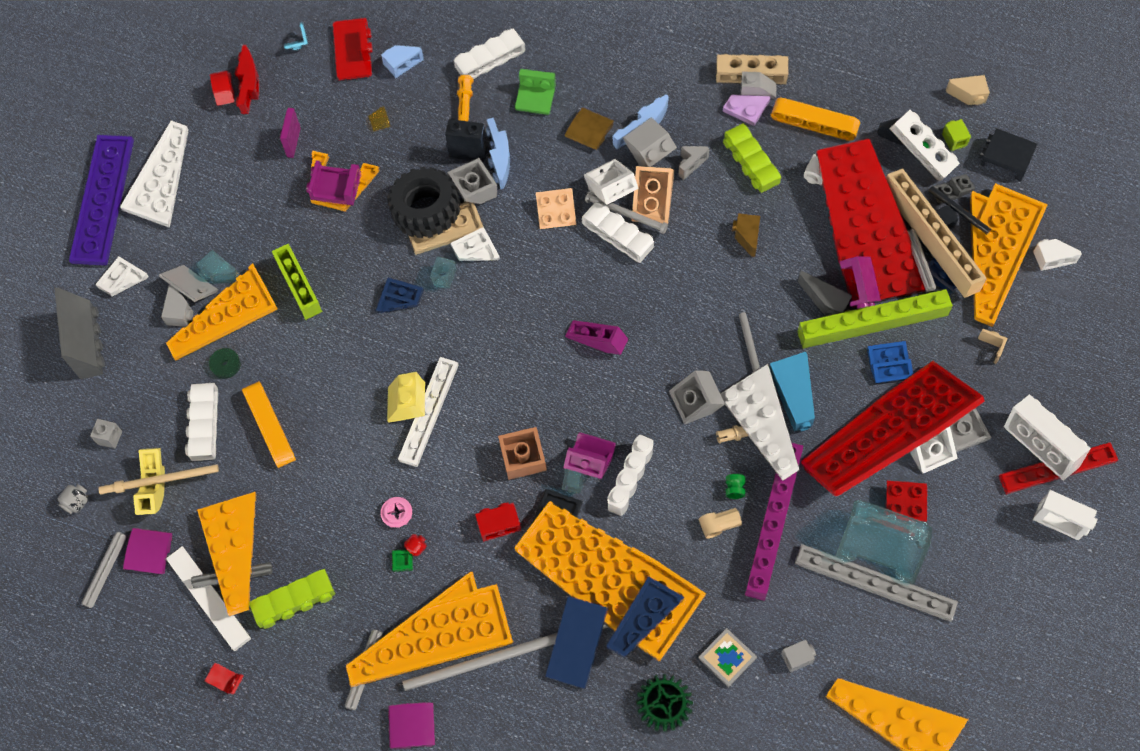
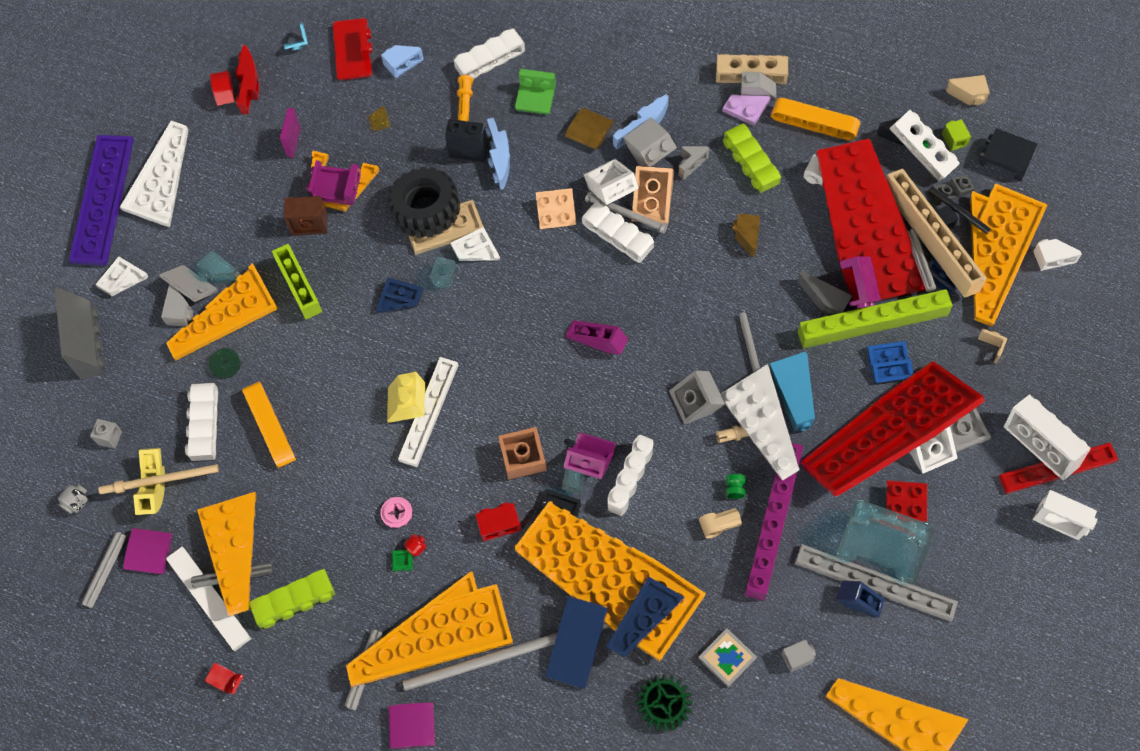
light grey slope [447,158,497,204] -> none
none -> copper container [284,196,328,235]
none -> dark blue slope [836,580,885,617]

